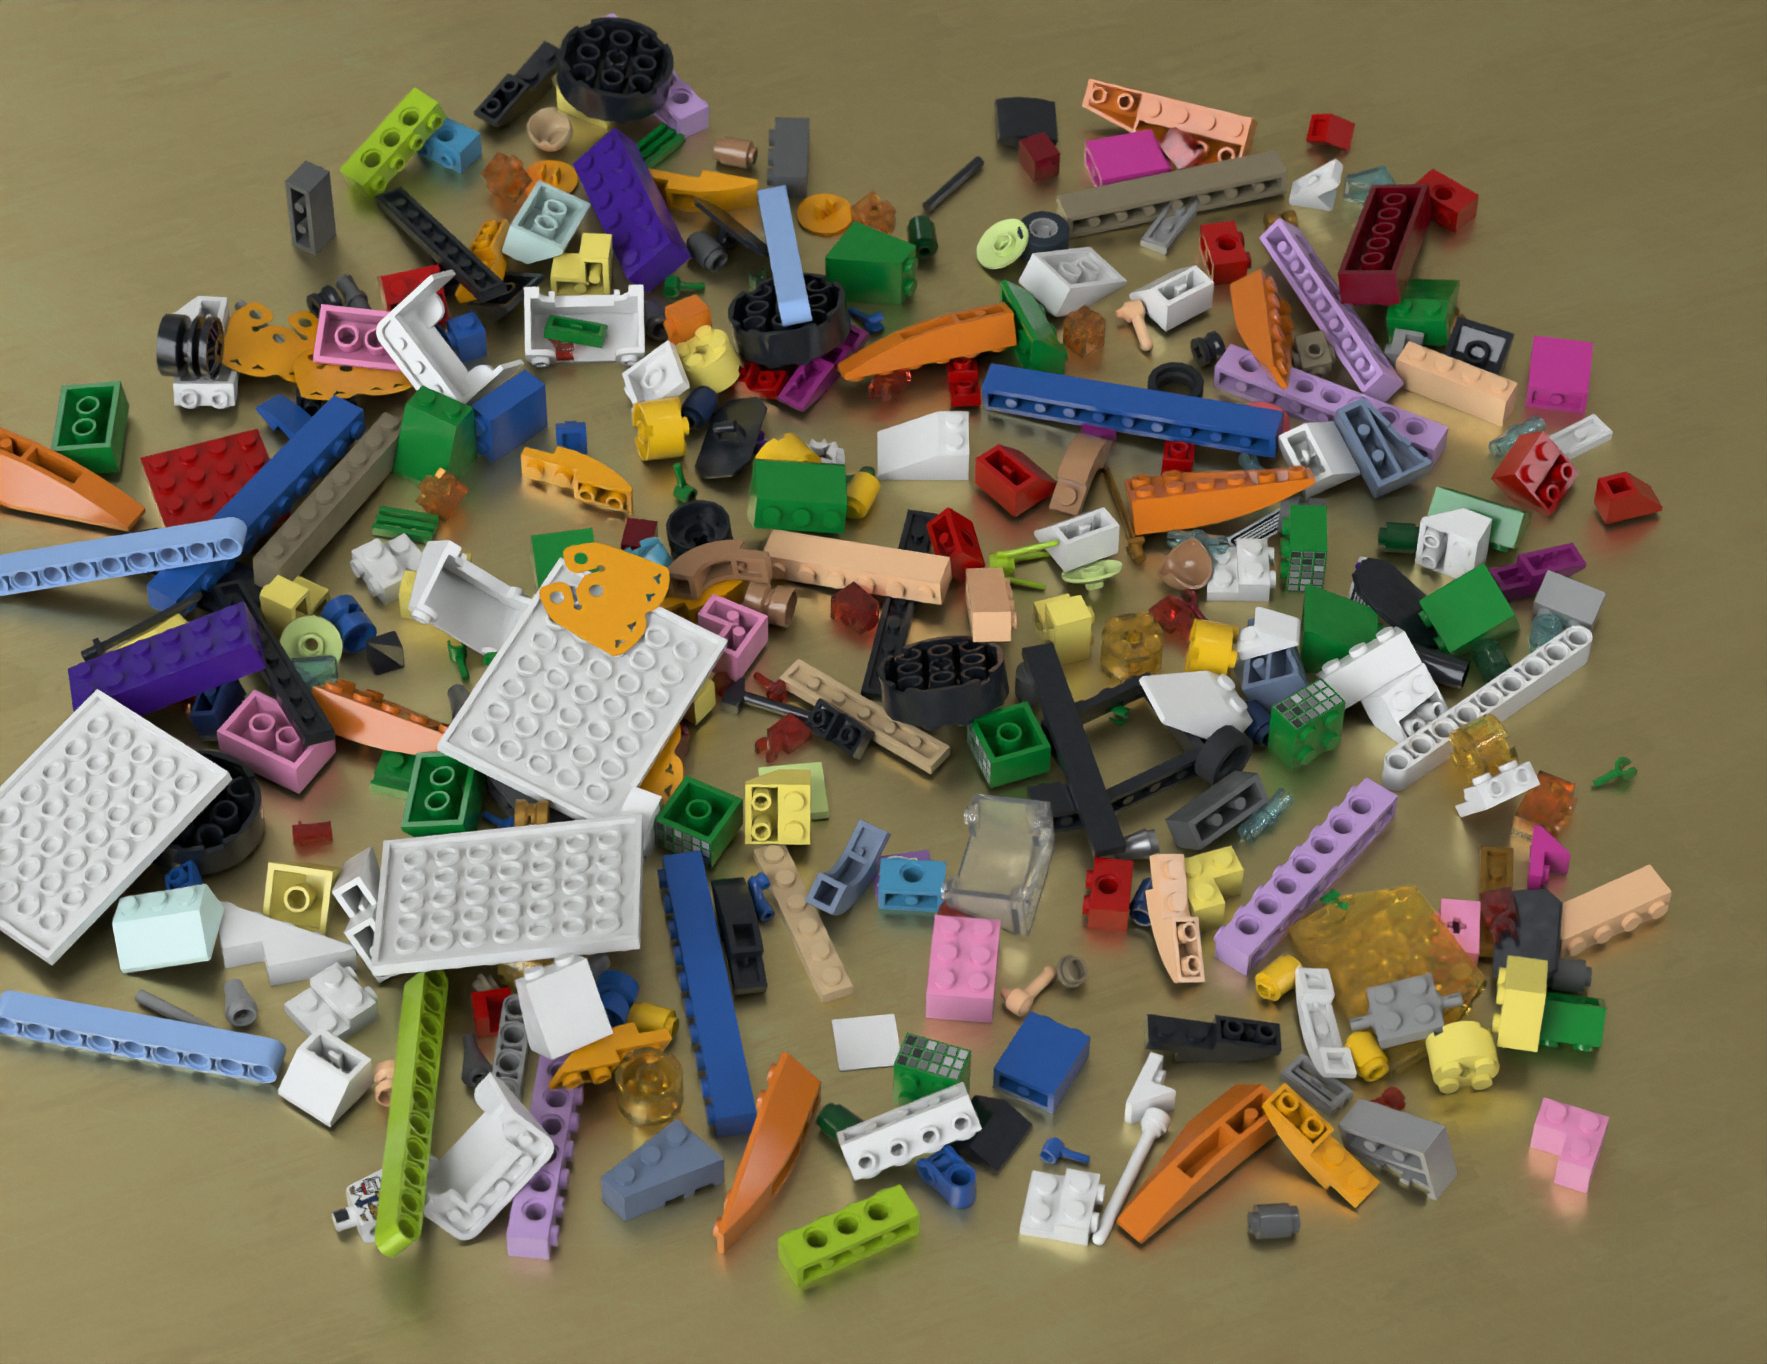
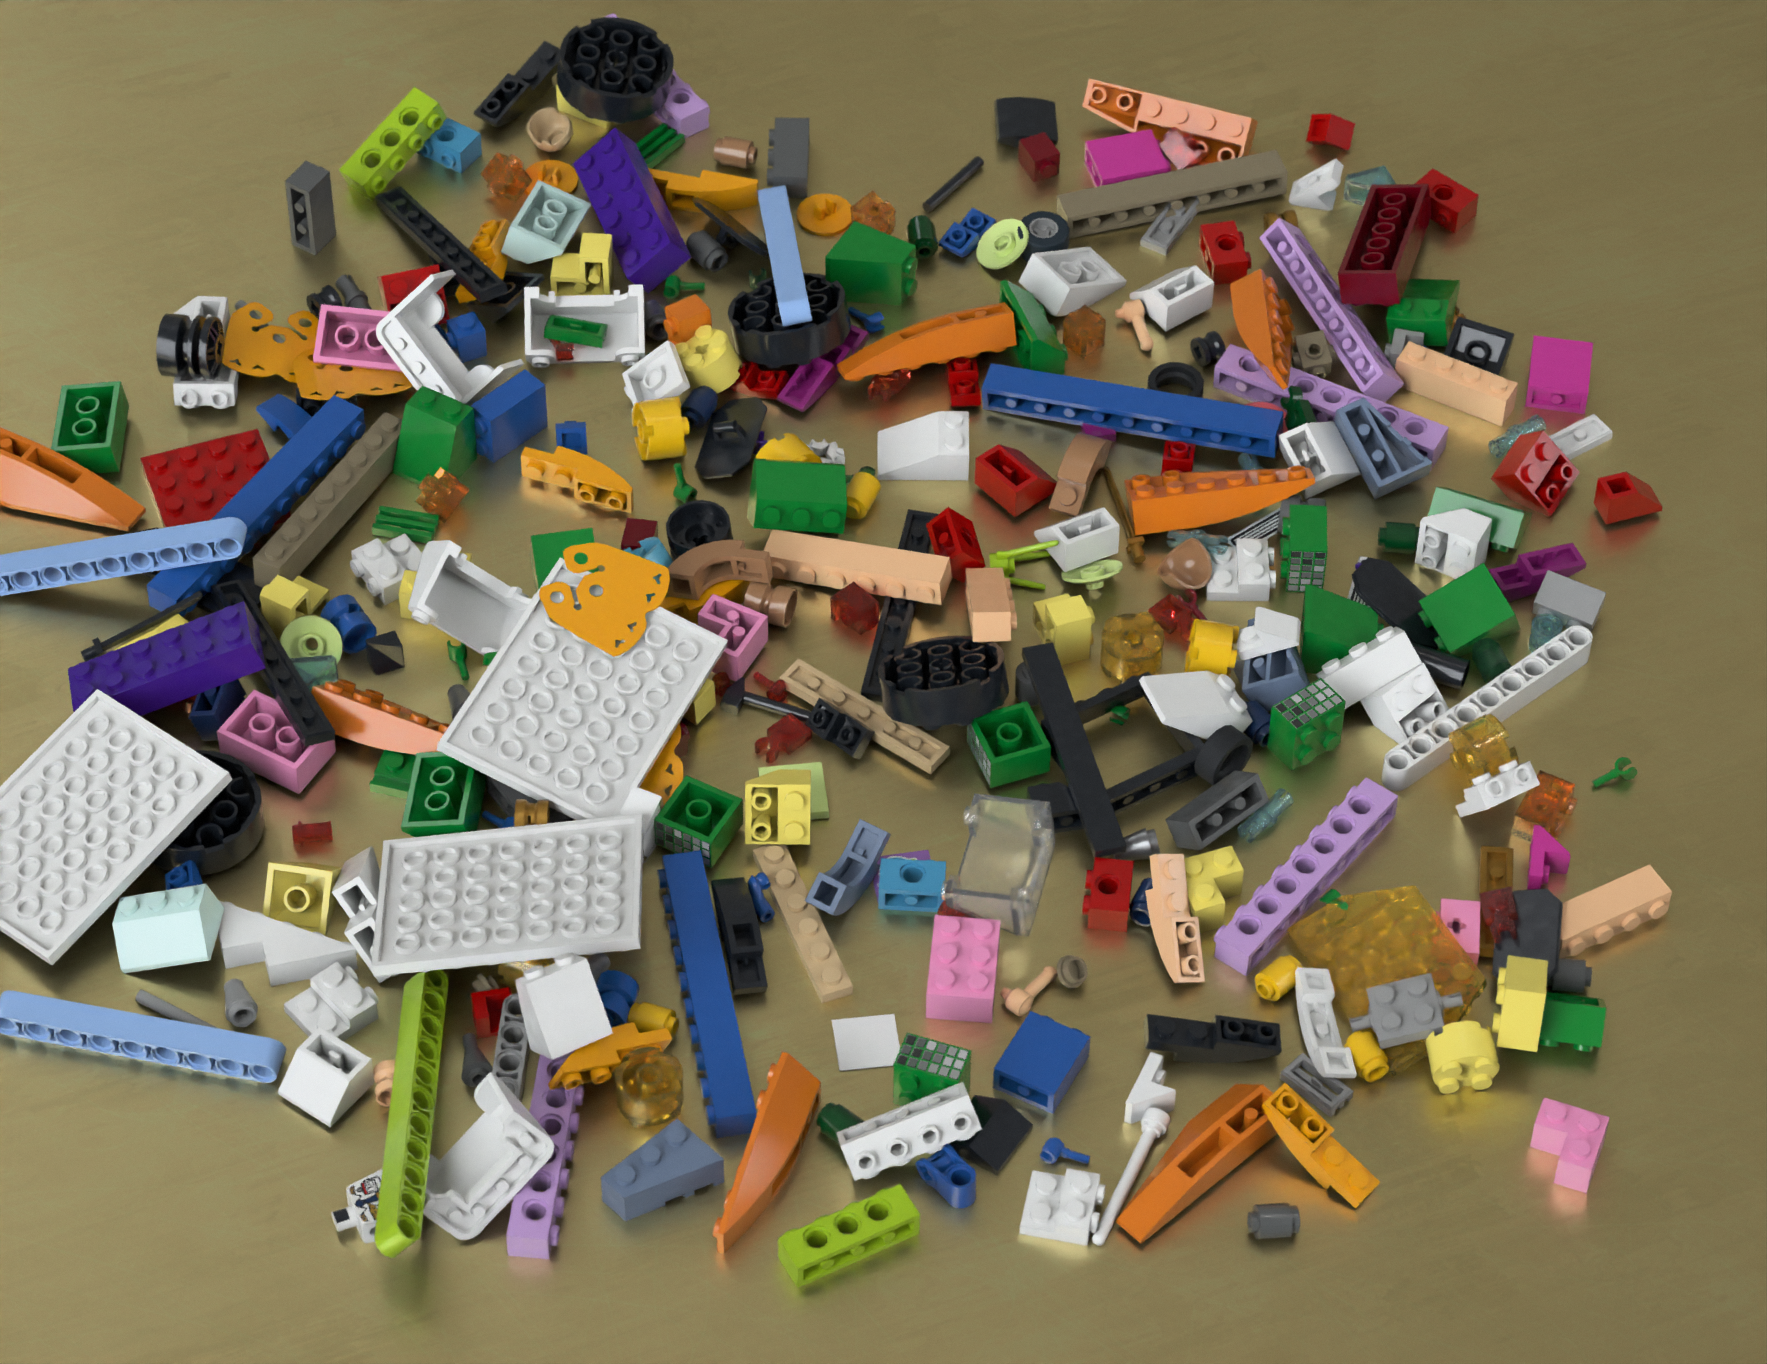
light grey wedge [1338,1098,1458,1201] -> none
clear red hand [1370,1086,1406,1111] -> none
none -> blue slope [938,207,997,258]
none -> dark green plate [1280,386,1317,431]

